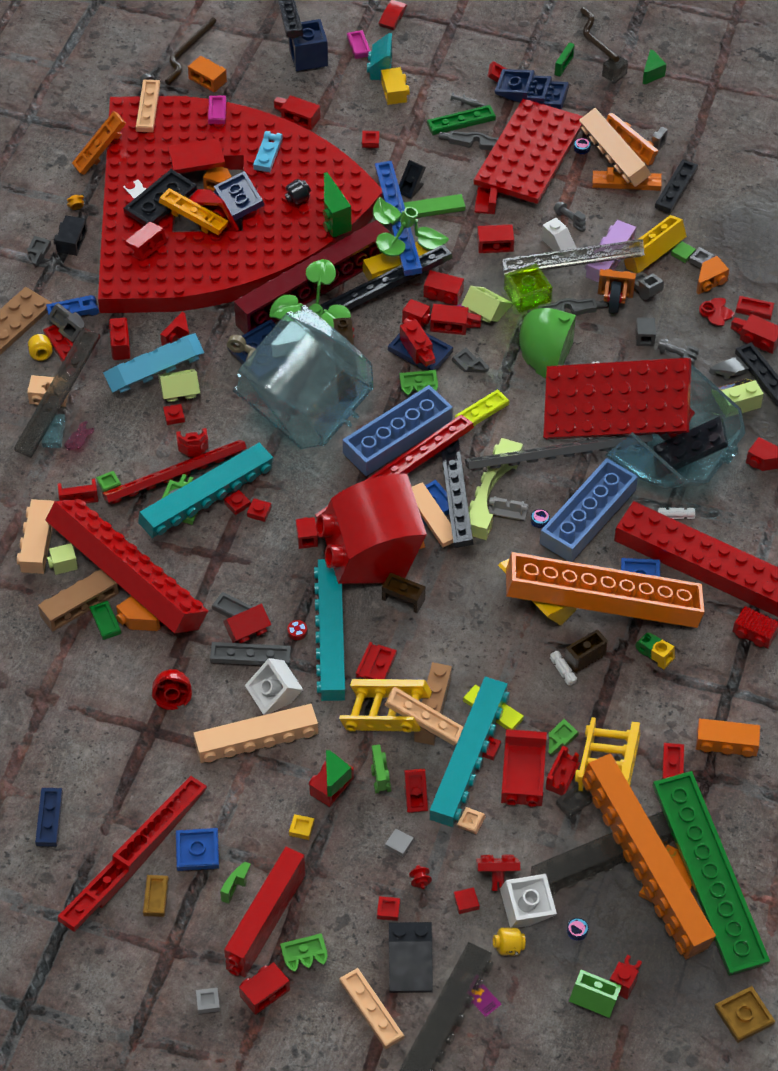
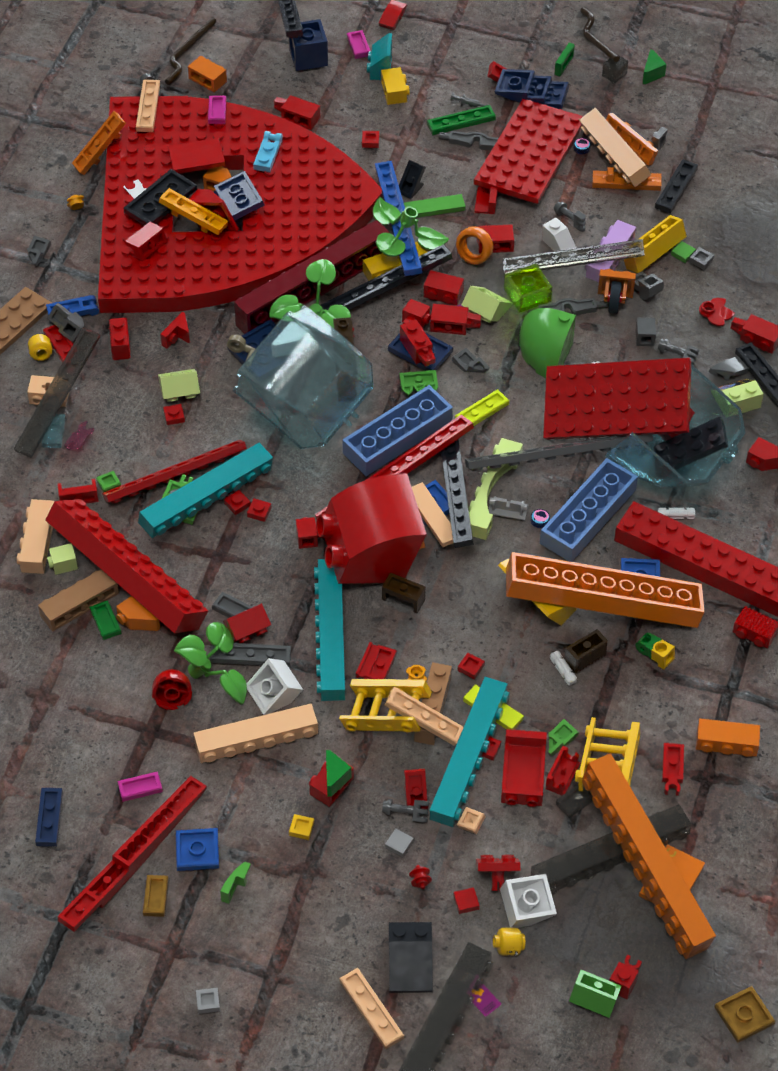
black brick [54,215,87,256] -> none
medium azure brick [103,333,204,393] -> none
red hair [176,428,209,457] -> none
red brick [224,847,305,978] -> none
red brick [239,962,290,1015] -> none
bright green plate [280,933,327,972] -> none
black head [284,179,311,205] -> none
red tile [287,620,307,640] -> none
green slope [323,172,352,237] -> none
bright green plate [371,745,391,794] -> none
red tile [377,896,400,921] -> none
tile [567,918,589,940] -> none
green plate [652,771,770,976] -> none
orange slope [696,256,729,295] -> none
red tile [735,296,775,320] -> none
none -> dark pink tile [118,771,163,802]
none -> bright green plant [174,622,247,705]
none -> dark grey hinge [382,799,429,822]
none -> light orange plate [406,665,427,681]
none -> orange wheel [456,226,493,265]
none -> red plate [457,653,485,680]

